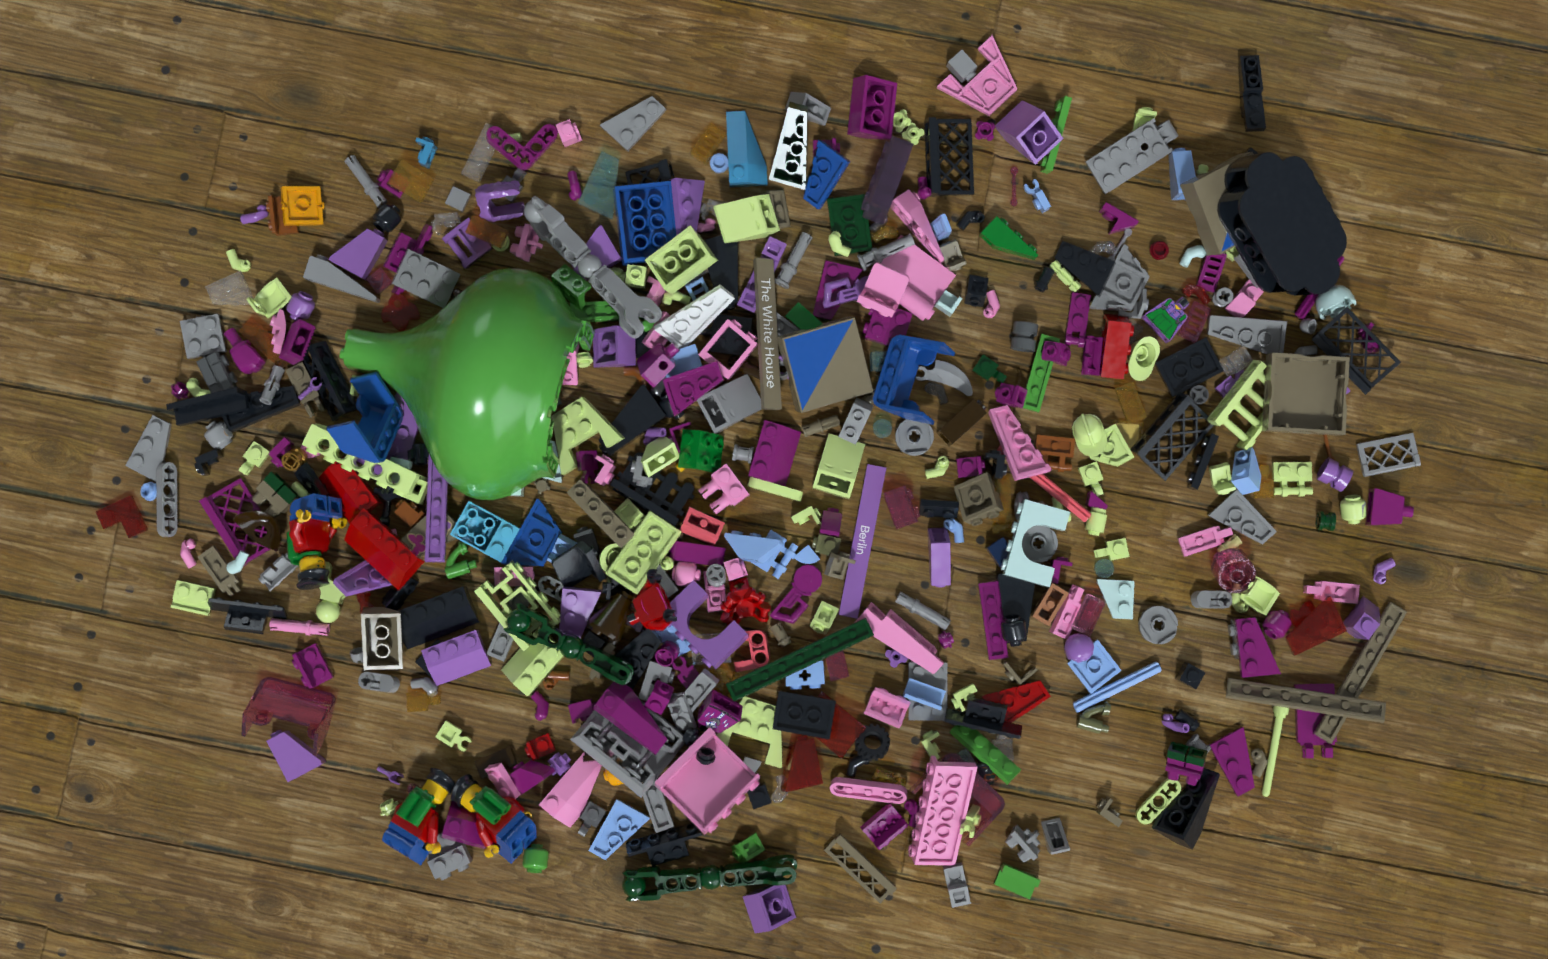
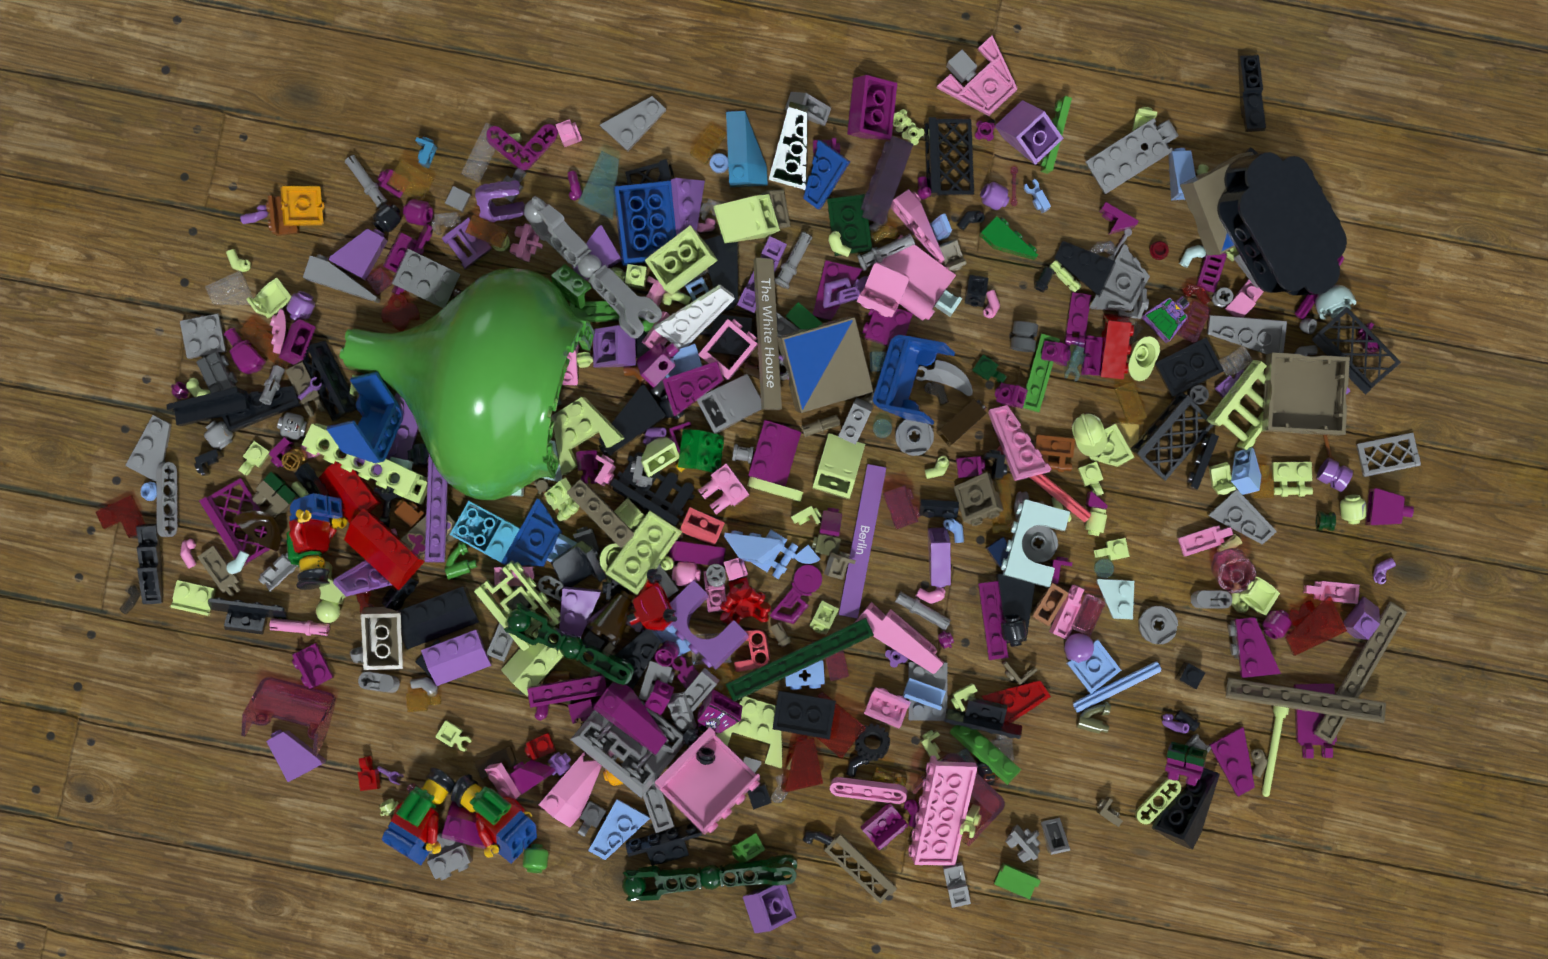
none -> clear smoke arm [120,585,141,614]
none -> black slope [136,524,163,604]
none -> light grey head [277,412,307,440]
none -> red plate [357,756,381,791]
none -> magenta head [403,199,433,226]
none -> magenta fence [527,674,607,708]
none -> yellowish green plate [544,478,580,521]
none -> black arm [803,830,833,846]
none -> bright pink arm [916,587,945,604]
none -> medium lavender head [980,182,1010,210]
none -> clear light blue plate [1064,346,1086,381]

